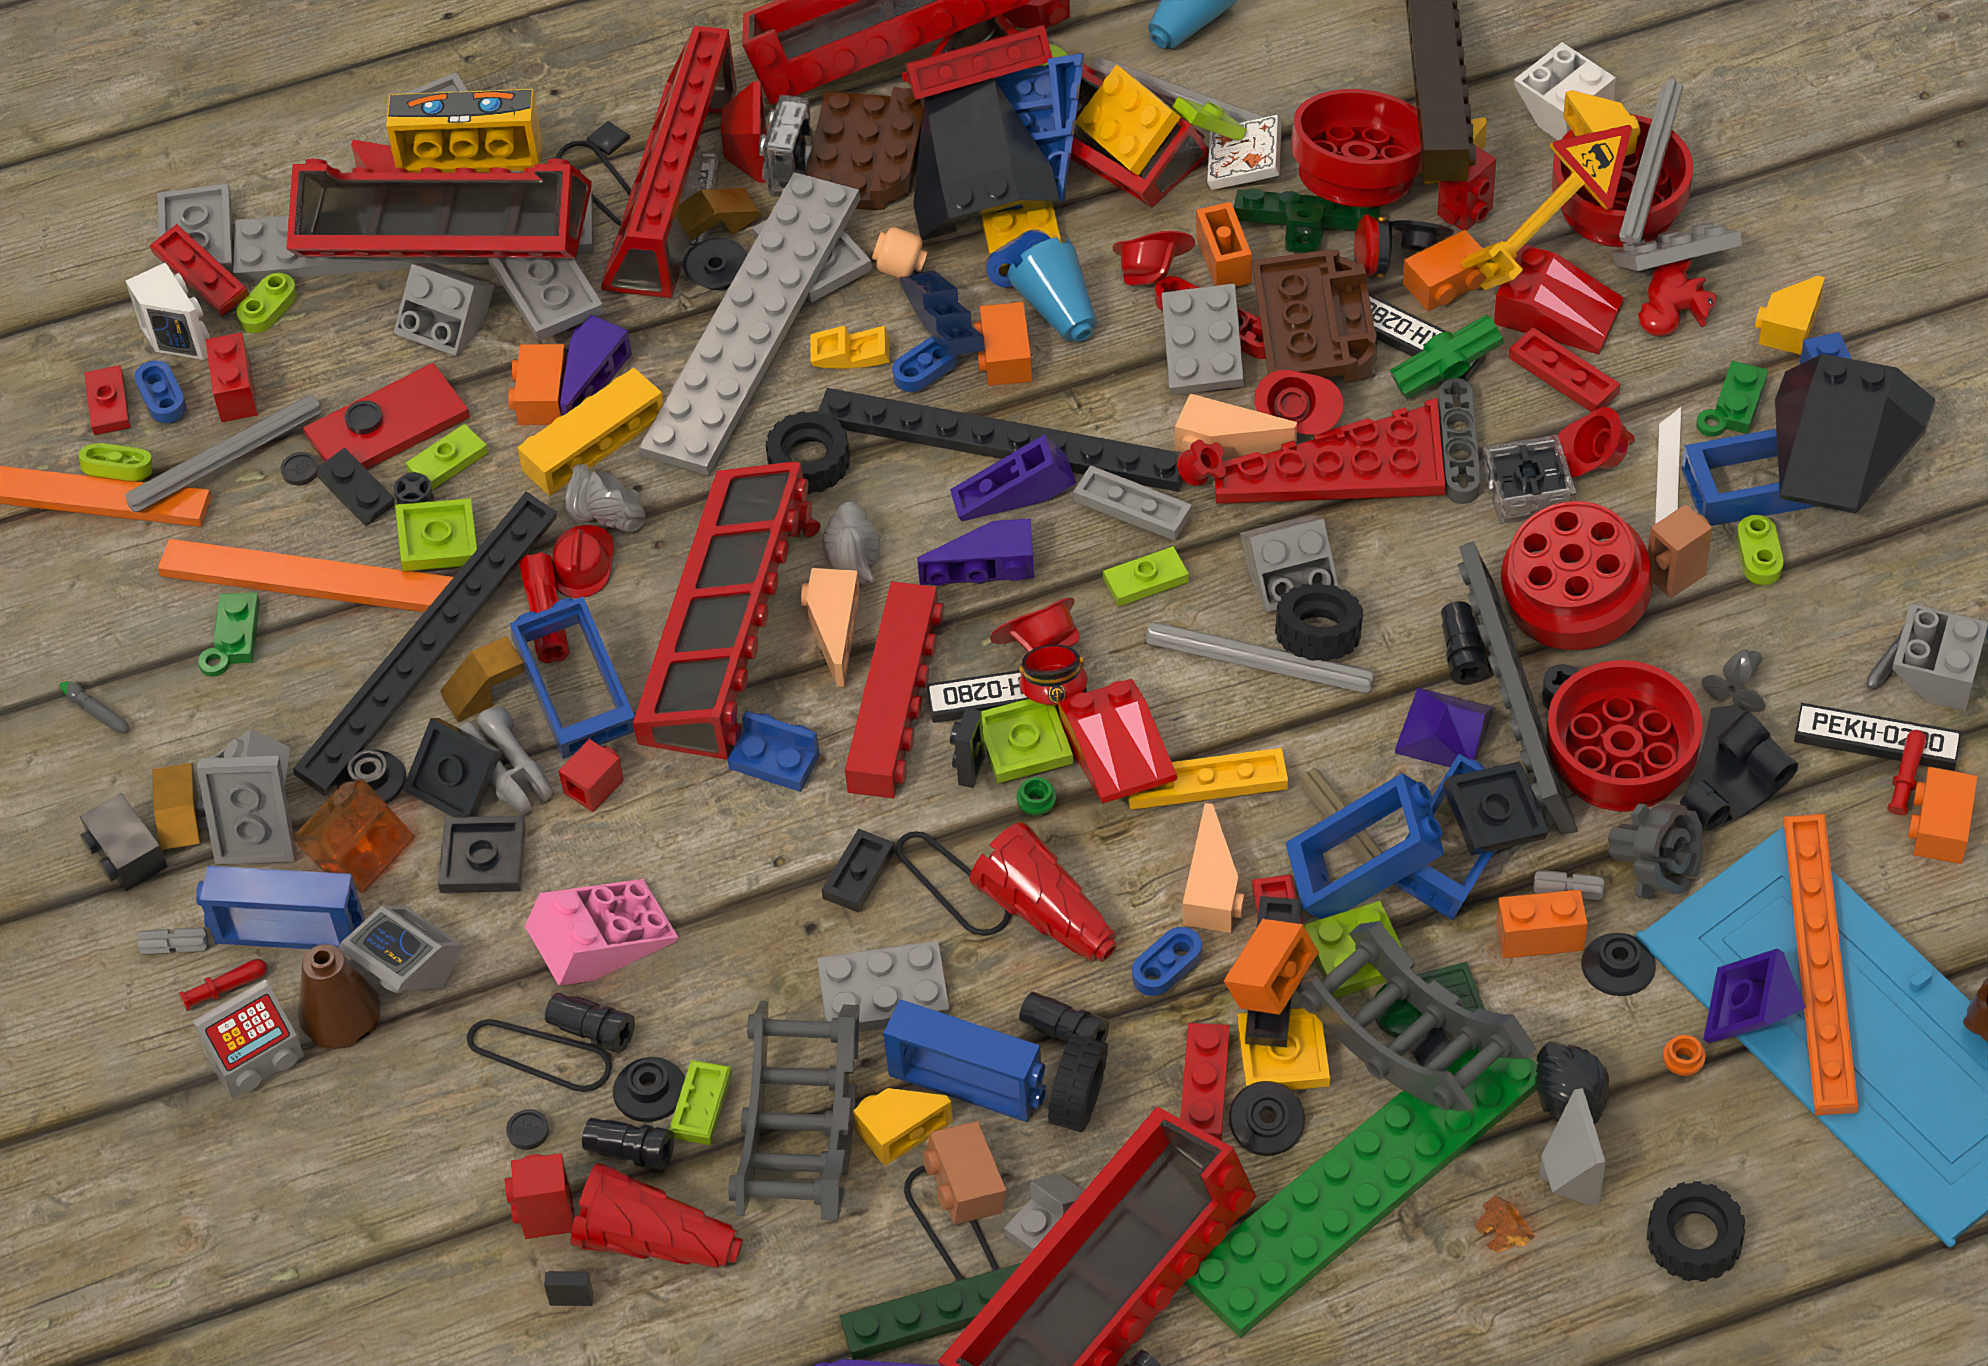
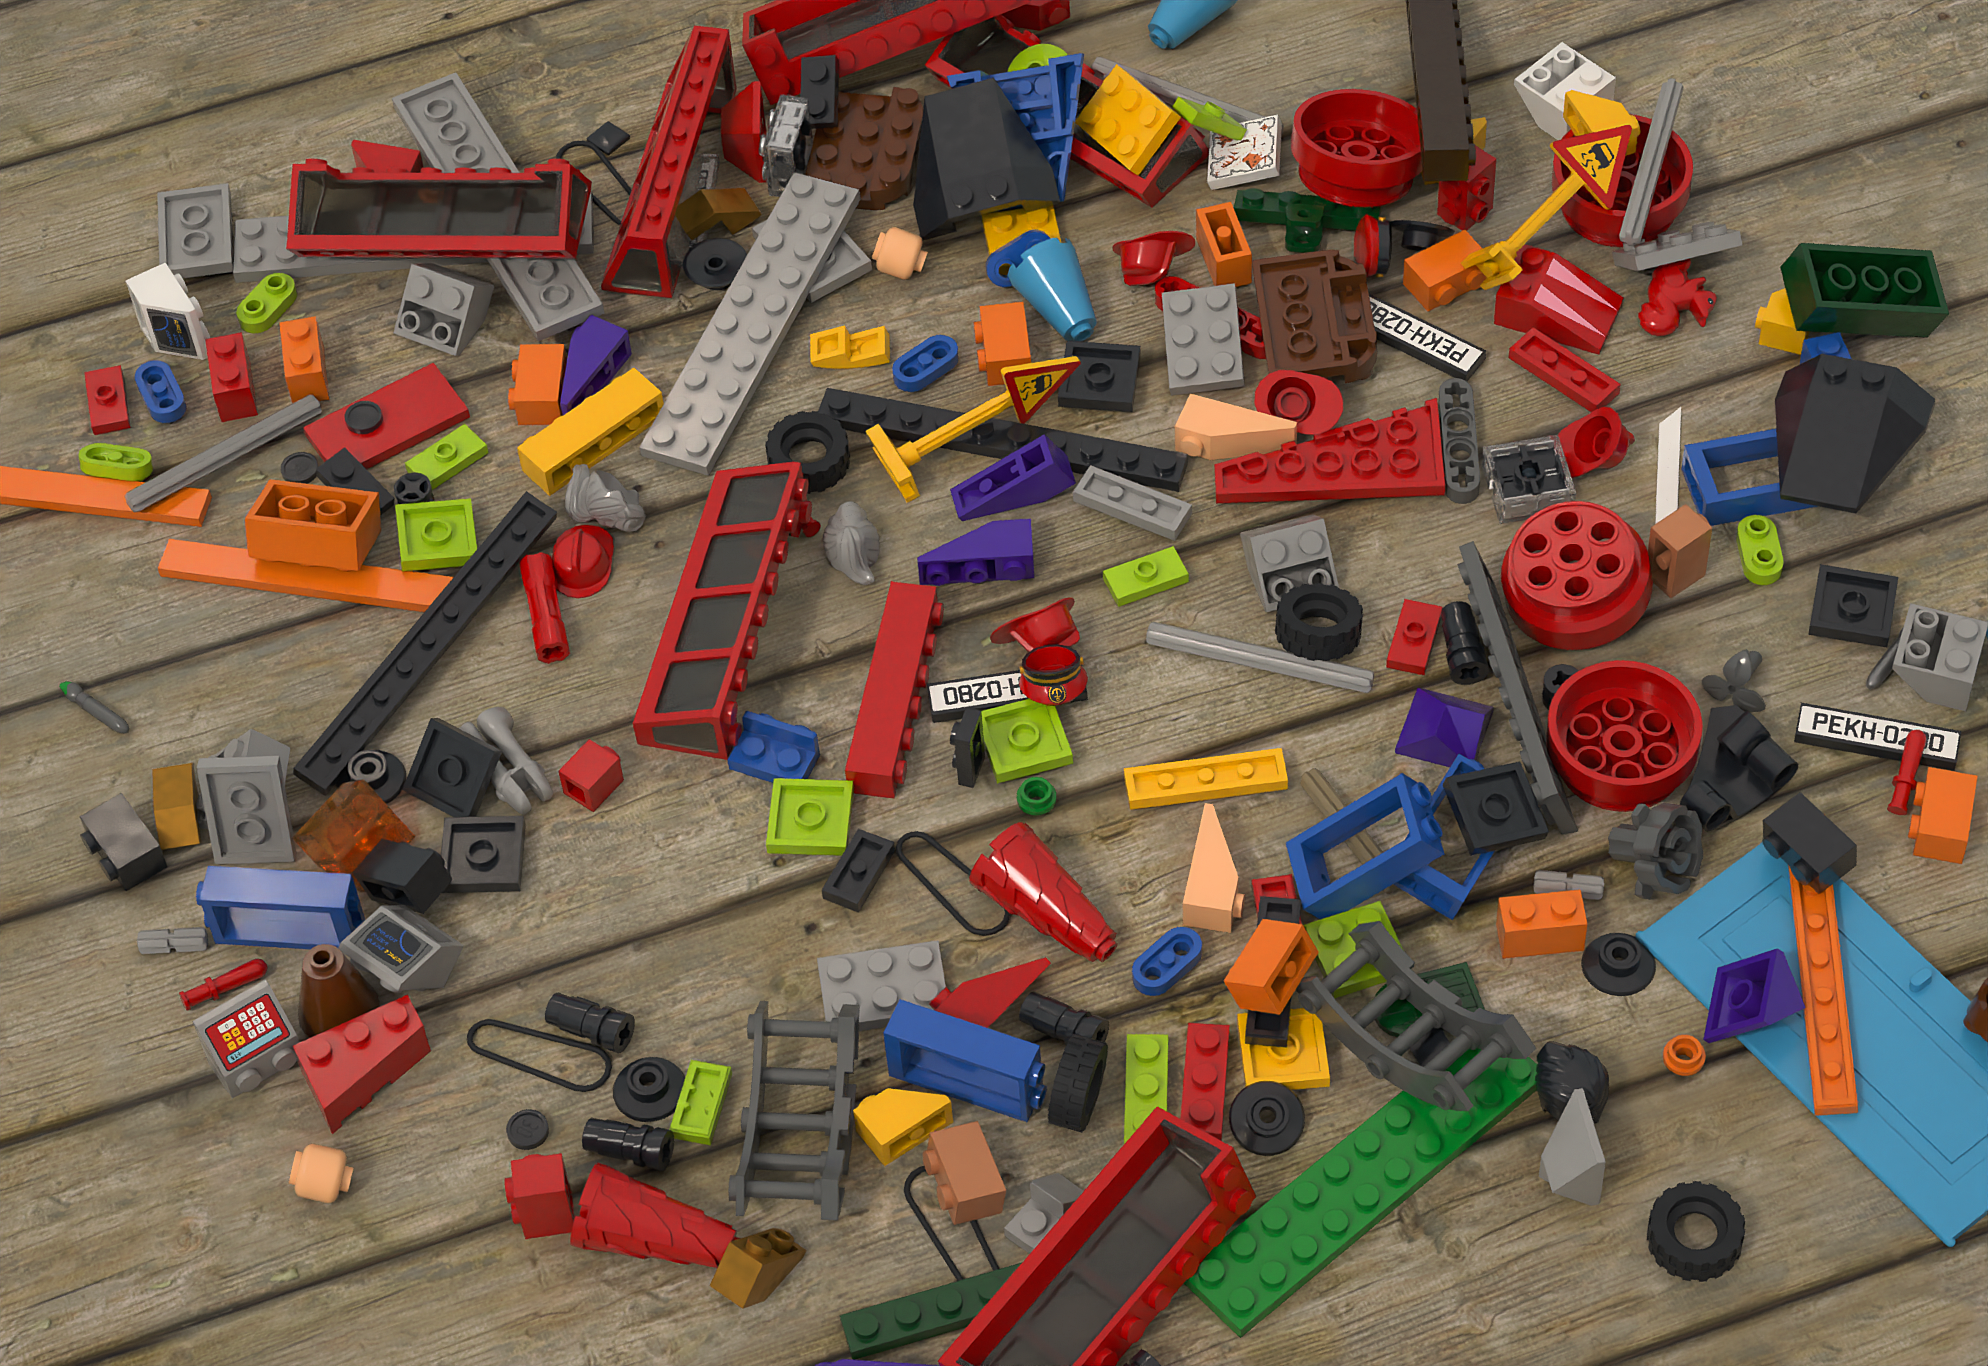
red tile [149,224,249,317] -> none
hinge [198,592,260,677] -> none
yellow brick [386,89,542,173] -> none
pearl gold slope [440,636,525,722] -> none
blue window [510,596,635,759] -> none
bright pink slope [525,879,679,986] -> none
black tile [544,1271,594,1306] -> none
light nougat slope [801,568,860,687] -> none
dark blue slope [900,270,985,356] -> none
red fence [901,25,1053,100] -> none
red slope [1058,678,1177,804] -> none
red brick [1177,440,1226,486] -> none
green piece [1390,314,1504,399] -> none
clear orange tile [1475,1195,1535,1253] -> none
green hinge [1696,361,1768,437] -> none
none -> orange brick [245,479,381,571]
none -> orange brick [279,316,330,403]
none -> light nougat head [289,1144,354,1203]
none -> wedge [293,994,431,1134]
none -> black brick [352,839,453,914]
none -> pearl gold slope [710,1228,807,1309]
none -> lime plate [766,778,854,856]
none -> black plate [800,55,839,129]
none -> yellow piece [866,356,1081,503]
none -> red slope [929,957,1051,1028]
none -> black plate [1058,341,1141,412]
none -> lime plate [1124,1034,1169,1144]
none -> red plate [1386,599,1443,676]
none -> black brick [1762,792,1857,894]
none -> dark green brick [1780,243,1949,338]
none -> black plate [1808,564,1898,648]

